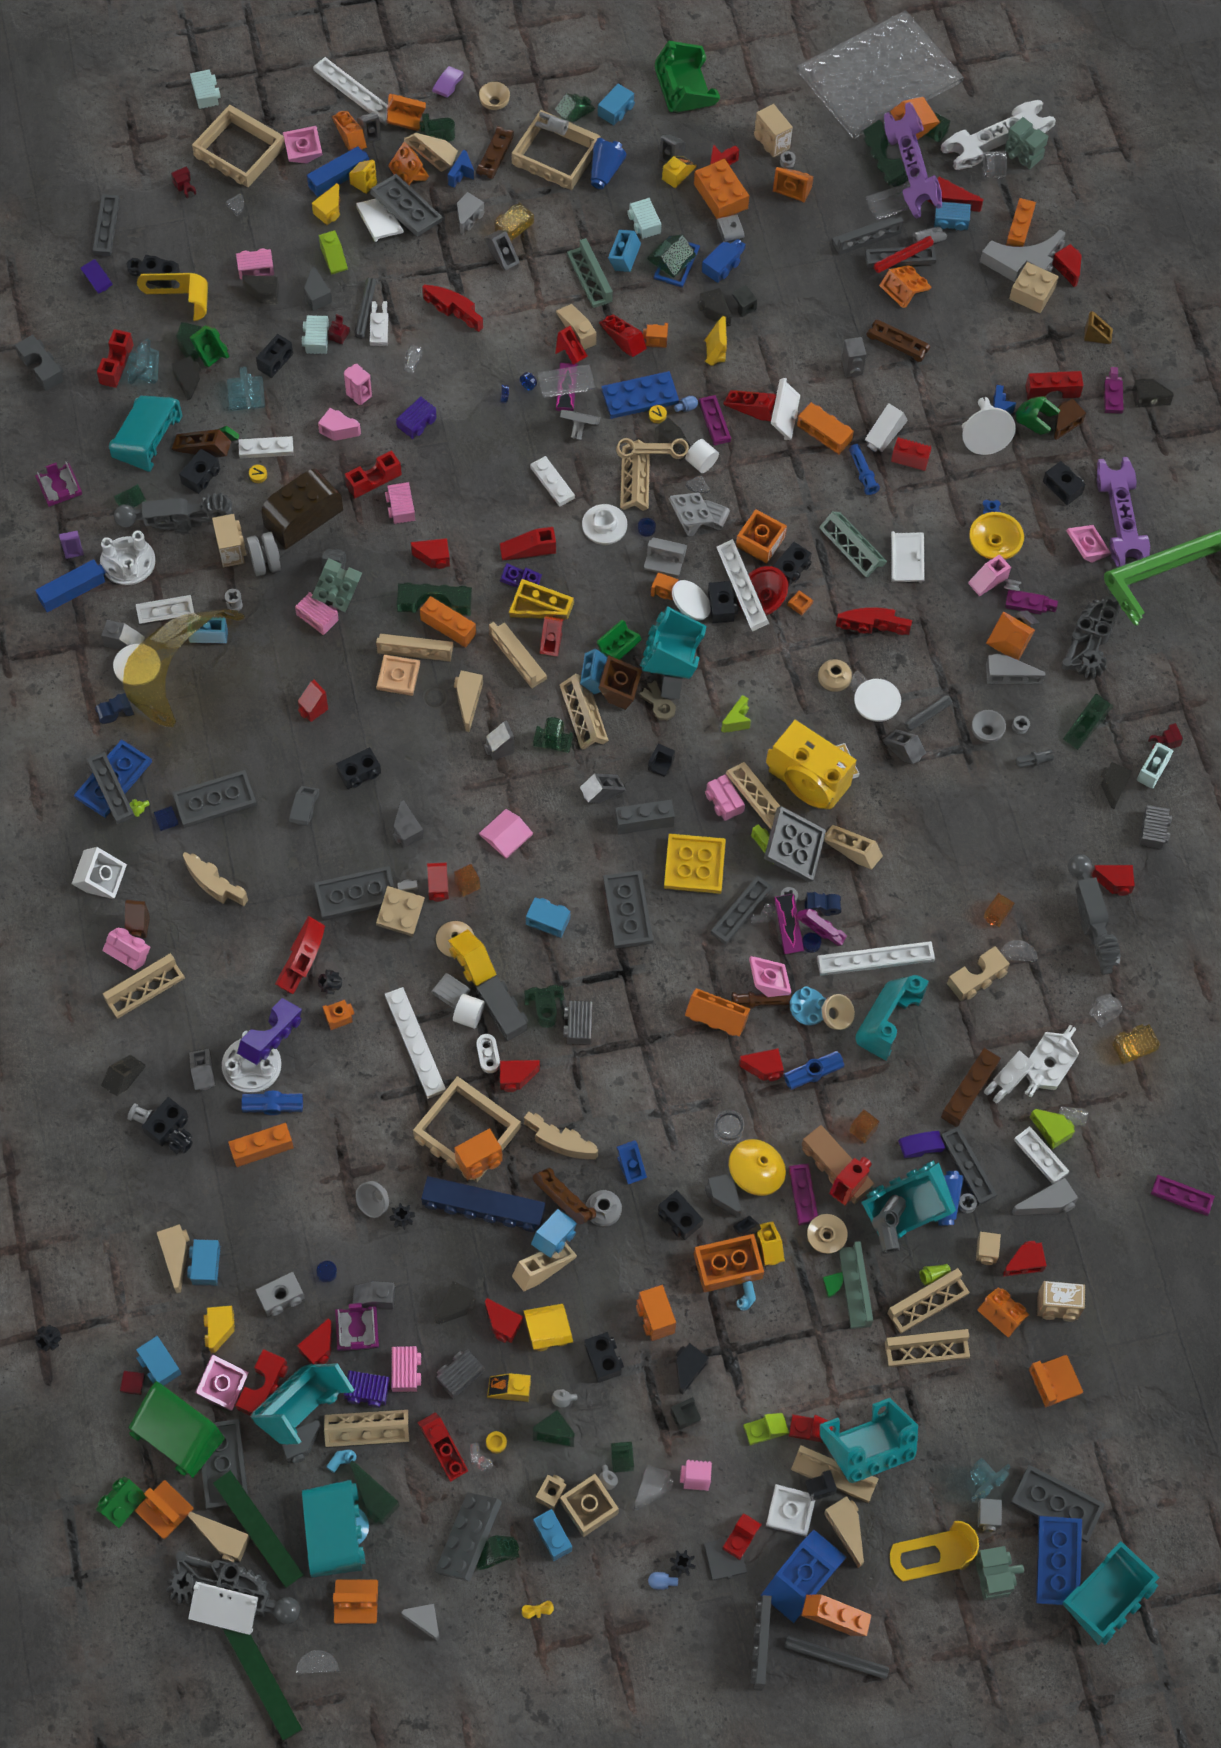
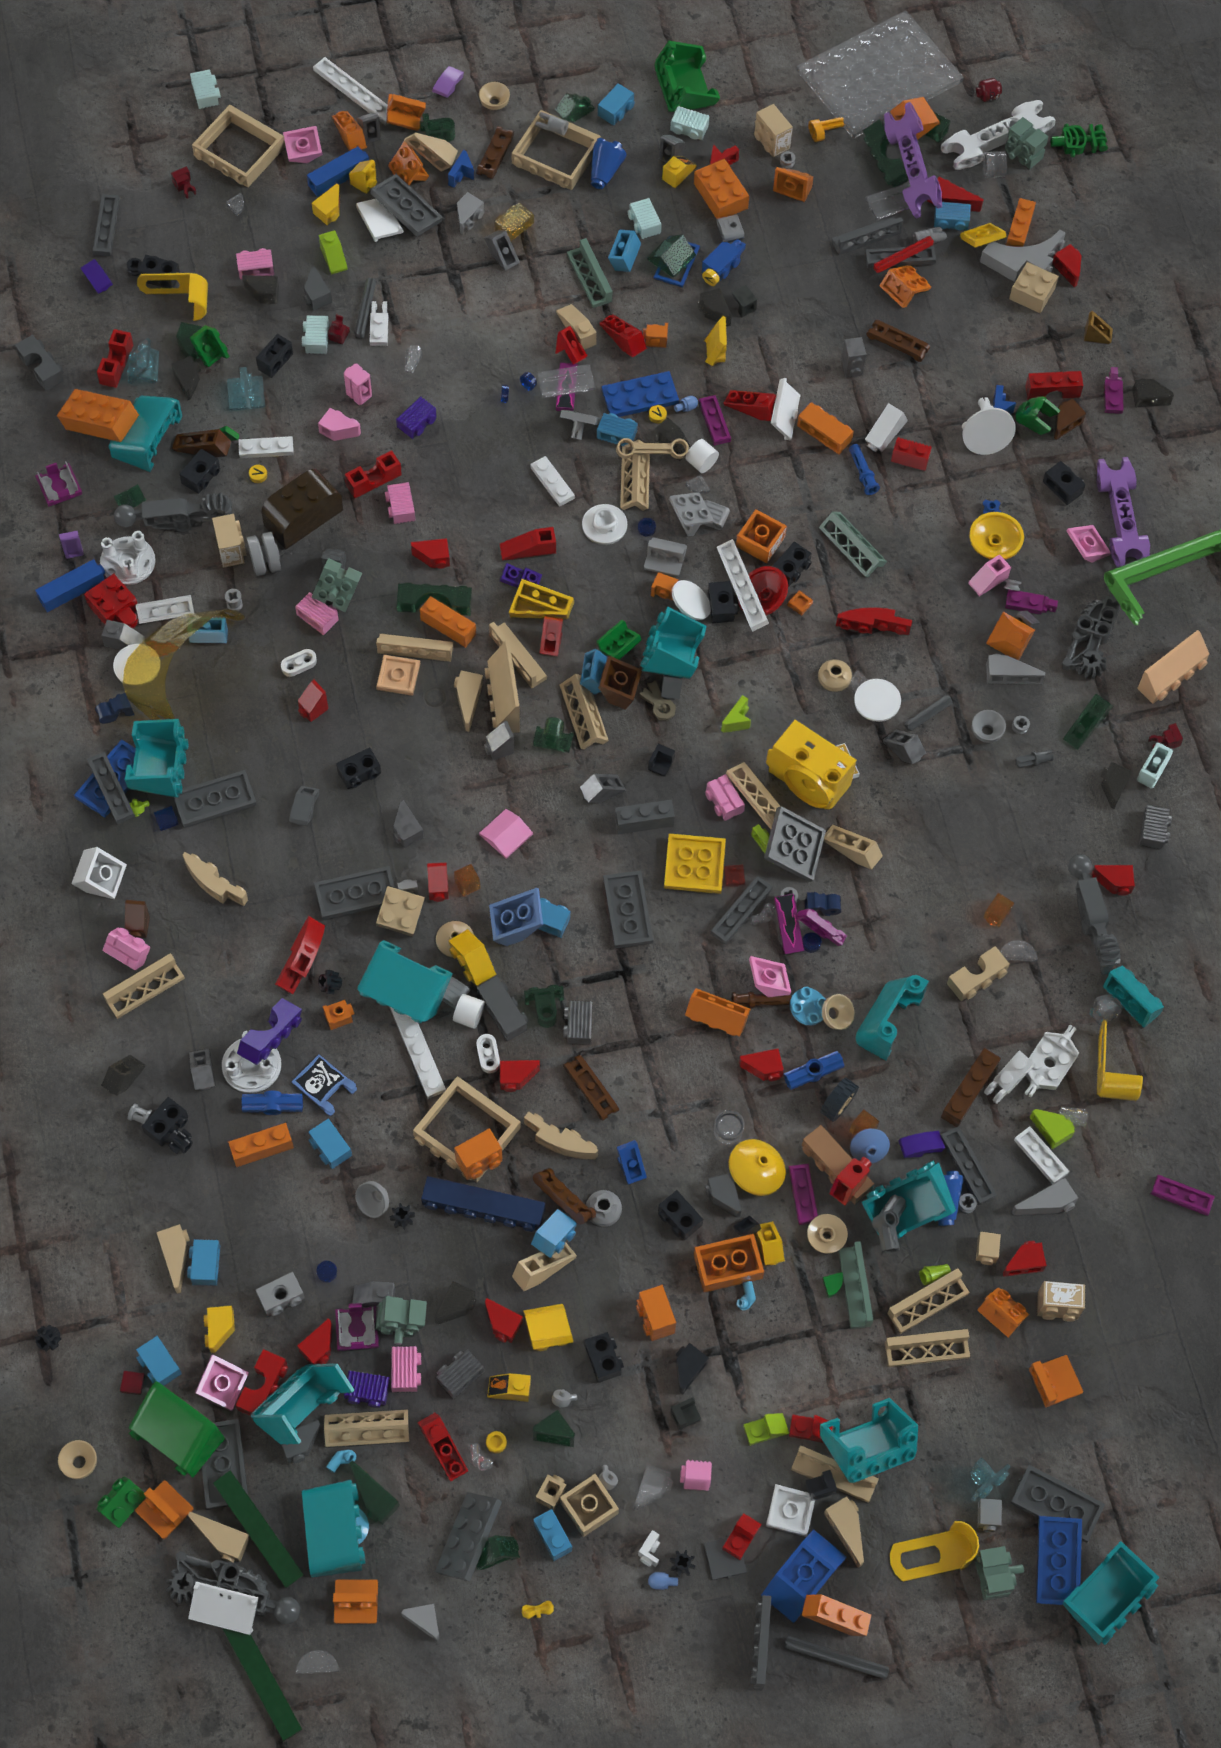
red slope [422,285,483,332] -> none
clear green panel [611,1441,634,1473] -> none
white tile [817,941,935,976] -> none
white door [891,531,924,583] -> none
clear yellow brick [1112,1024,1161,1065] -> none
none -> orange brick [57,389,139,442]
none -> tan piece [58,1440,97,1479]
none -> red brick [84,573,138,629]
none -> teal windscreen [125,719,189,798]
none -> white plate [281,649,317,677]
none -> flag [292,1055,357,1116]
none -> dark azure brick [308,1118,352,1169]
none -> teal windscreen [357,940,453,1023]
none -> sand green brick [375,1296,427,1345]
none -> tan slope [484,640,520,733]
none -> medium blue slope [489,888,543,946]
none -> reddish brown plate [563,1054,619,1121]
none -> dark azure brick [597,413,638,446]
none -> white bracket [638,1530,660,1567]
none -> light aqua brick [670,106,709,140]
none -> yellow tile [702,268,720,286]
none -> clear red plate [724,865,745,886]
none -> light orange piece [808,117,844,142]
none -> black wheel [820,1077,859,1122]
none -> medium blue dish [850,1128,890,1163]
none -> yellow tile [960,223,1006,247]
none -> dark red head [976,78,1002,102]
none -> green torso [1050,123,1108,158]
none -> yellow piece [1097,1020,1143,1101]
none -> teal slope [1103,966,1164,1028]
none -> light nougat slope [1138,630,1209,704]

